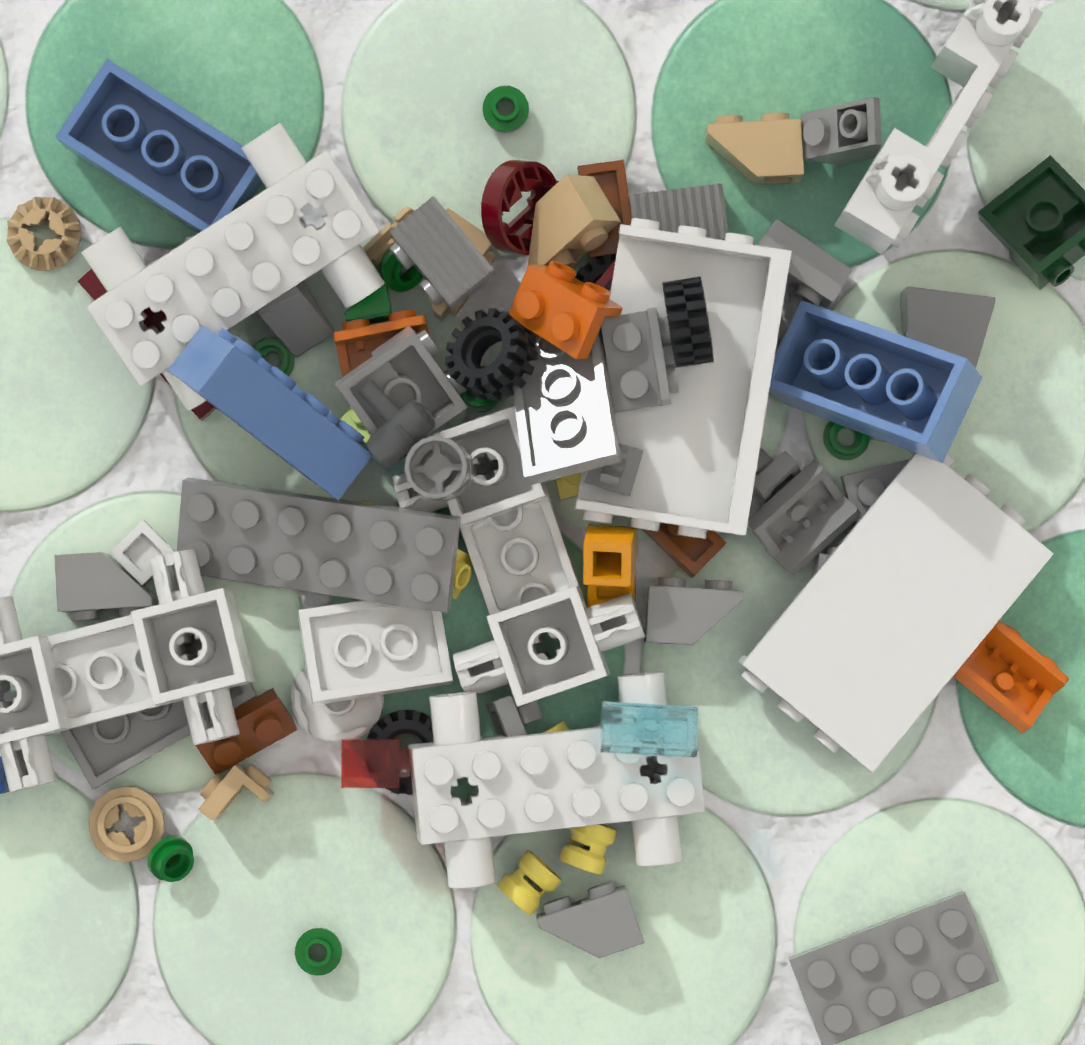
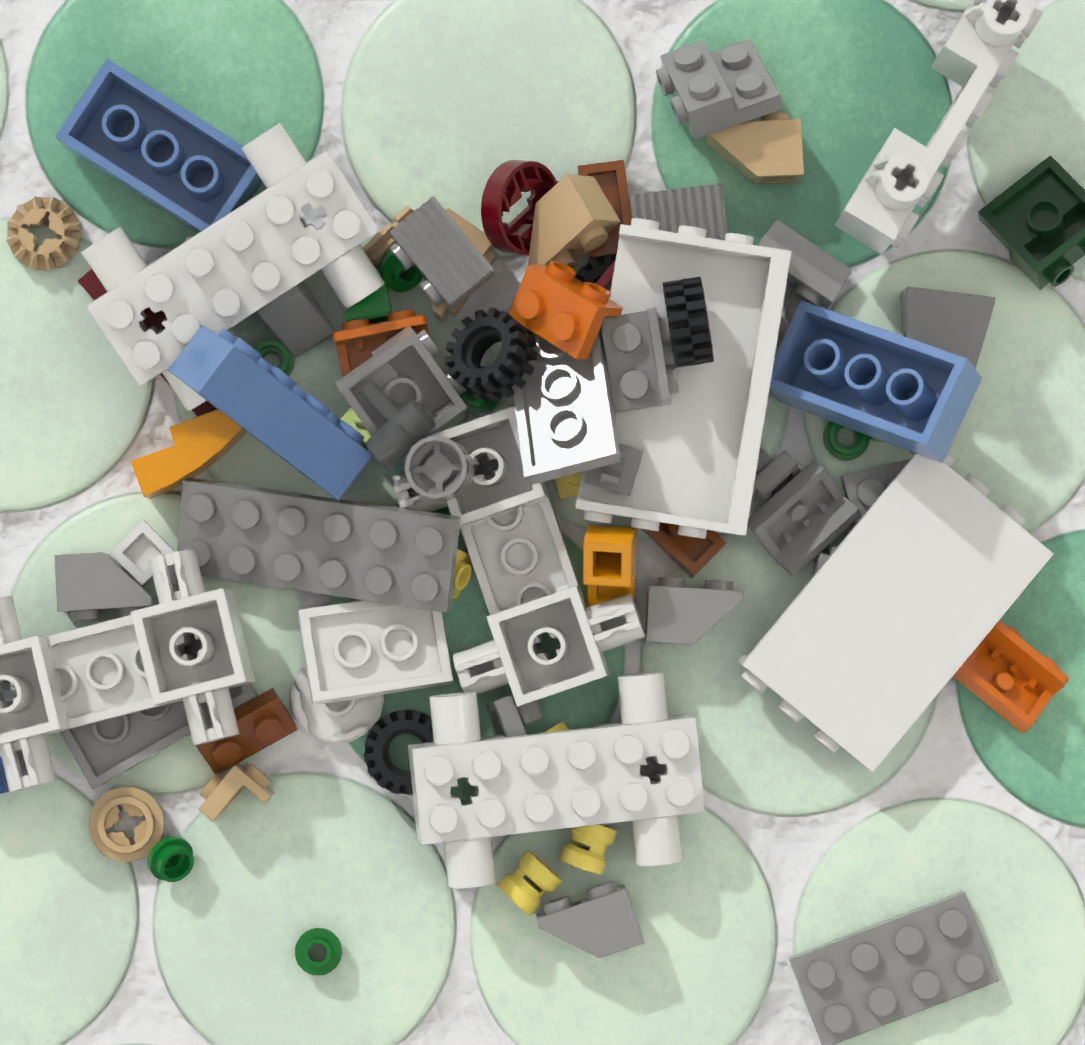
clear red brick [341,738,410,788] -> none
green plate [483,86,529,133] -> none
clear light blue plate [600,701,698,757] -> none
light grey slope [801,97,882,165] -> none
none -> light orange slope [131,409,247,499]
none -> light grey plate [656,39,783,140]

